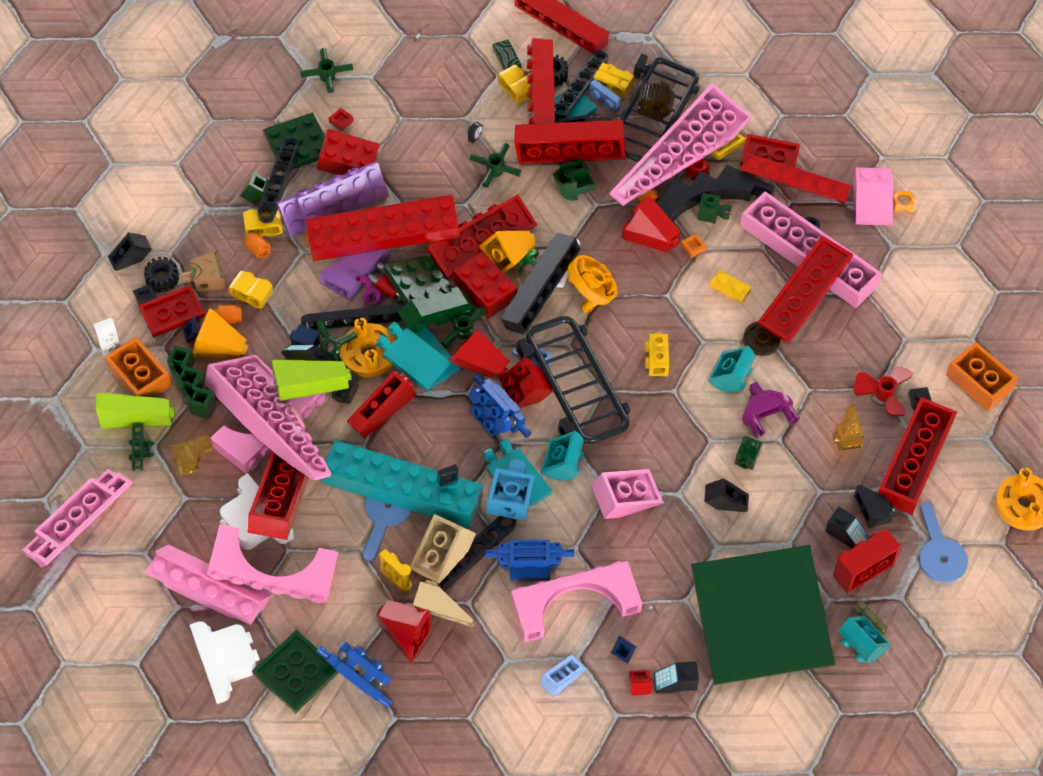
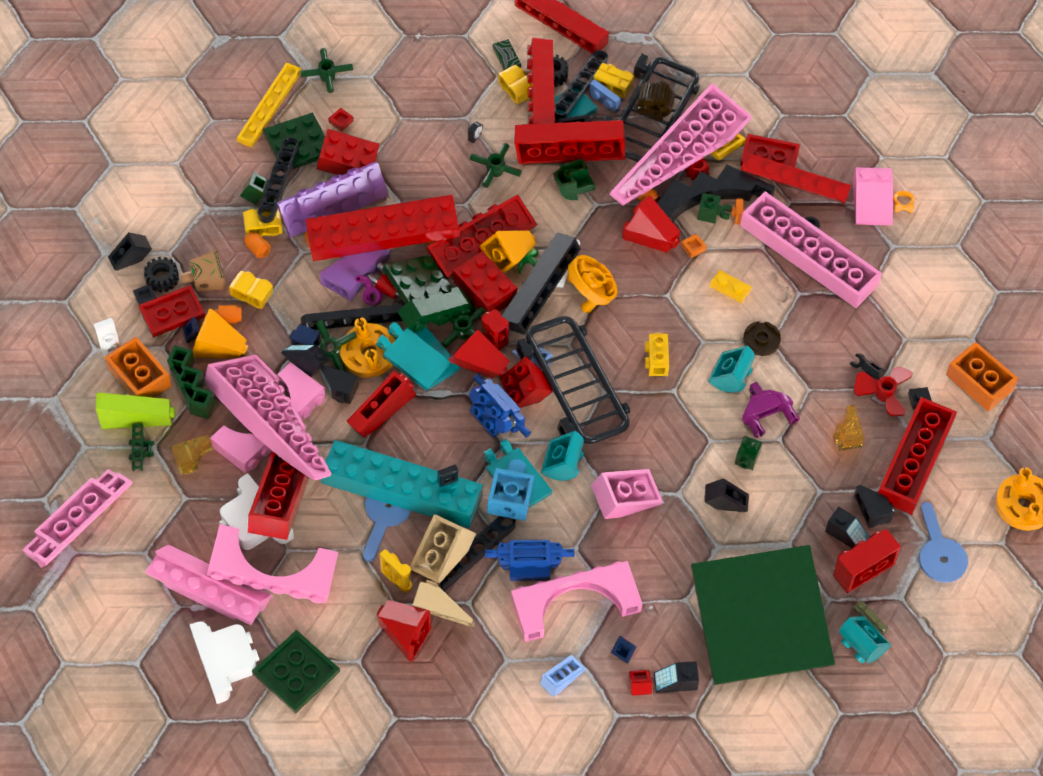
lime slope [272,360,351,401] -> none
blue piece [316,641,393,709] -> none
red plate [758,236,853,344] -> none
none -> yellow tile [236,62,302,148]
none -> red brick [481,309,509,351]
none -> orange plate [731,199,744,224]
none -> black plate [850,353,886,379]

